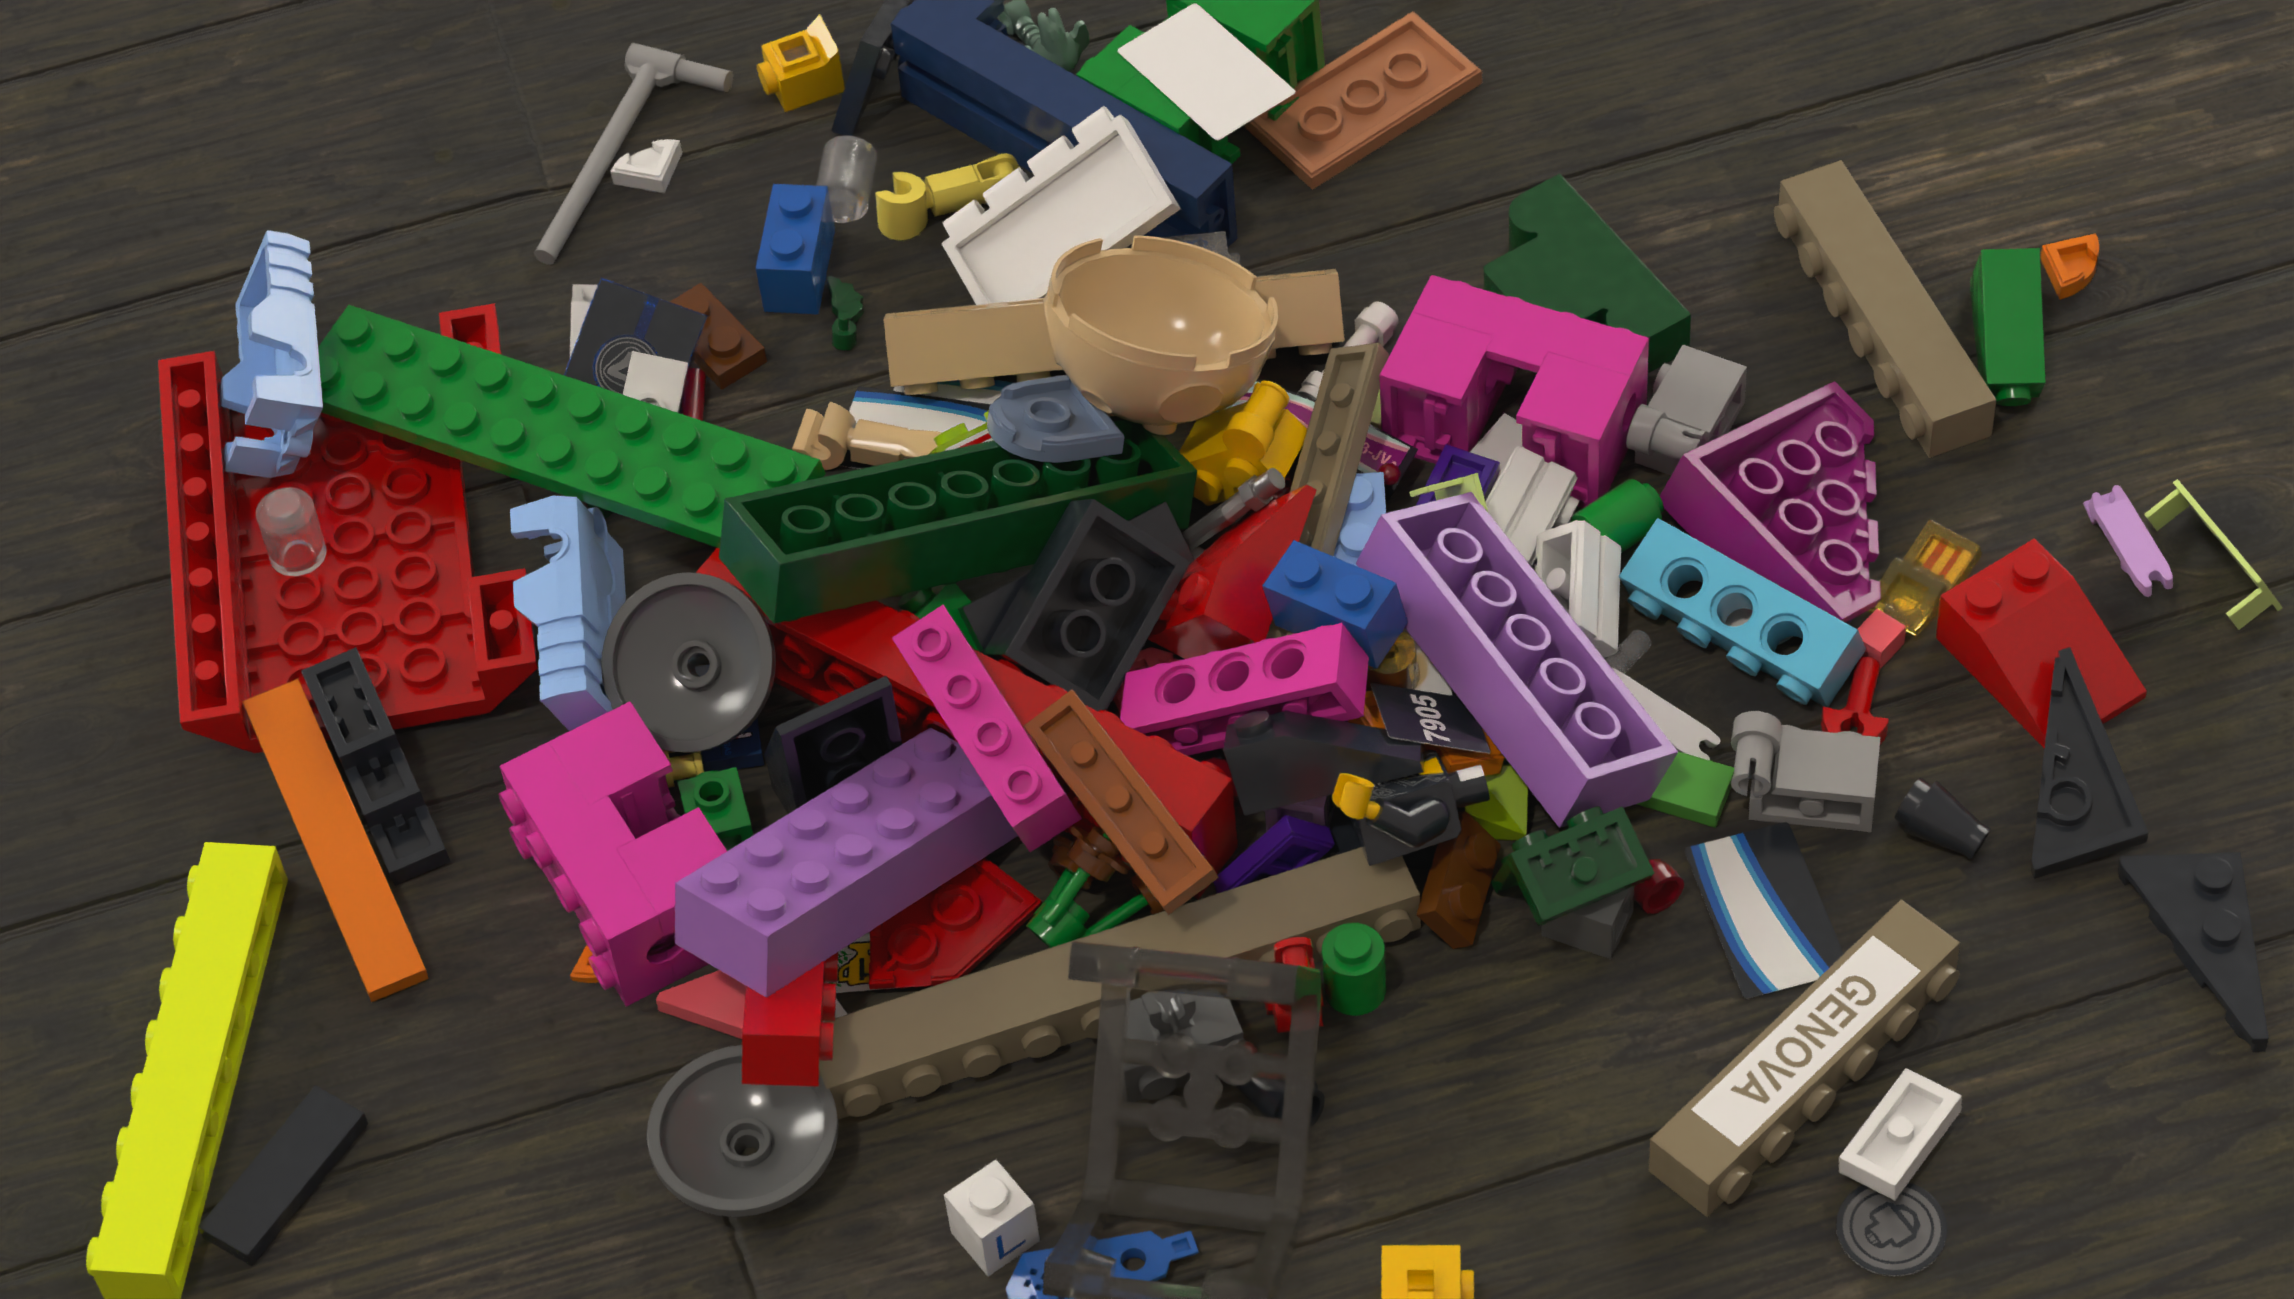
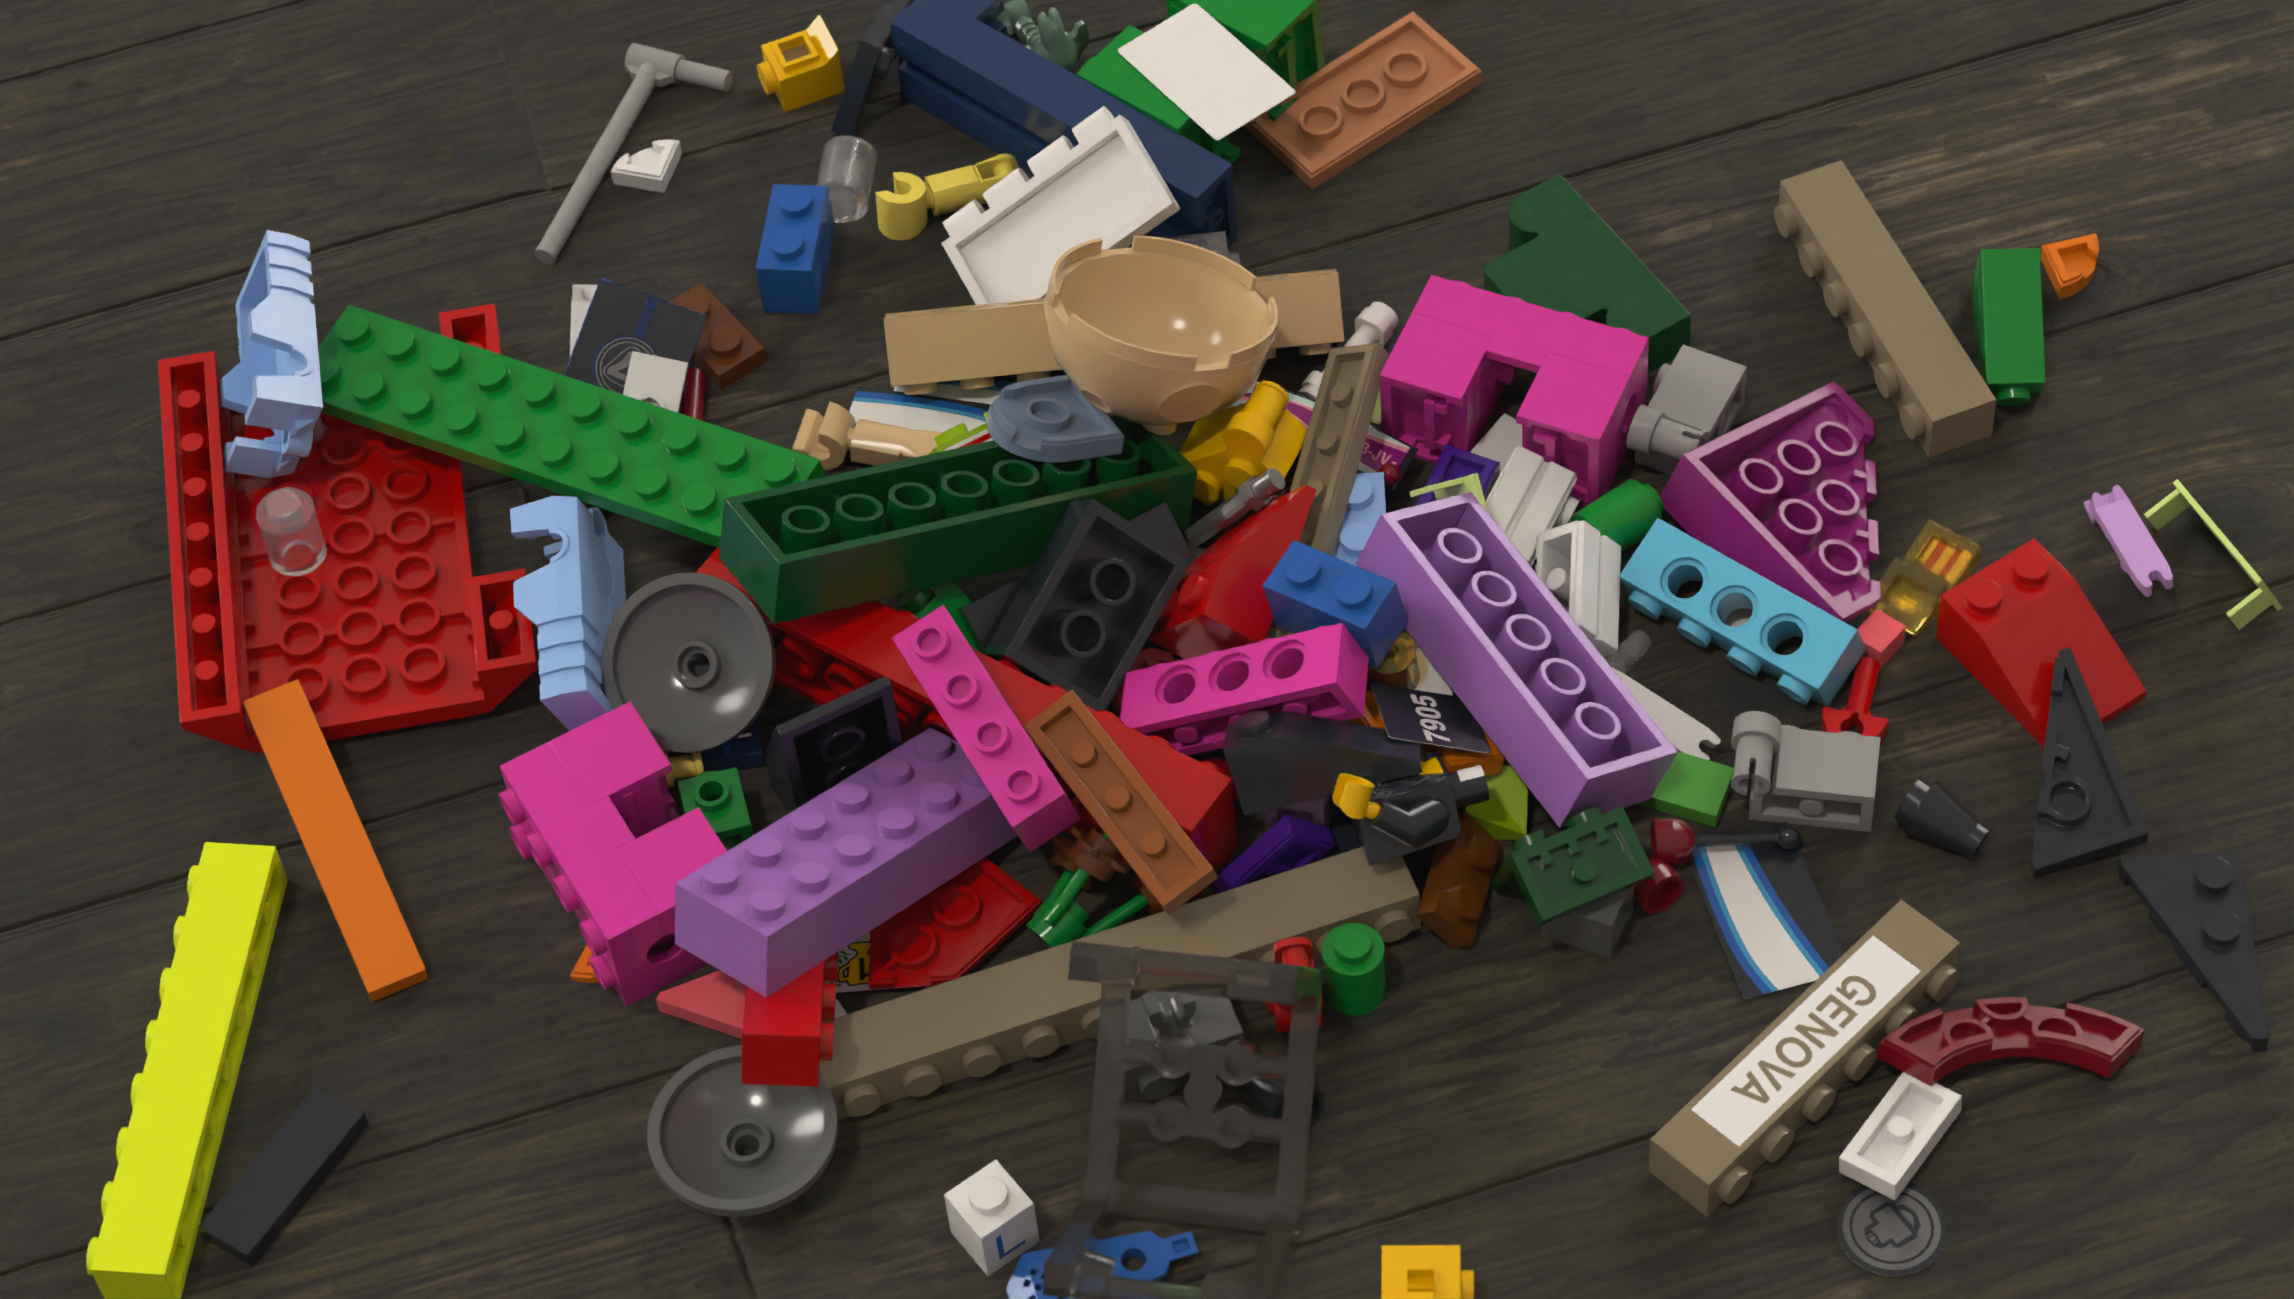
black slope [301,647,451,886] -> none
dark green piece [827,276,864,351] -> none
none -> hinge [1650,818,1801,867]
none -> dark red tile [1877,997,2145,1087]

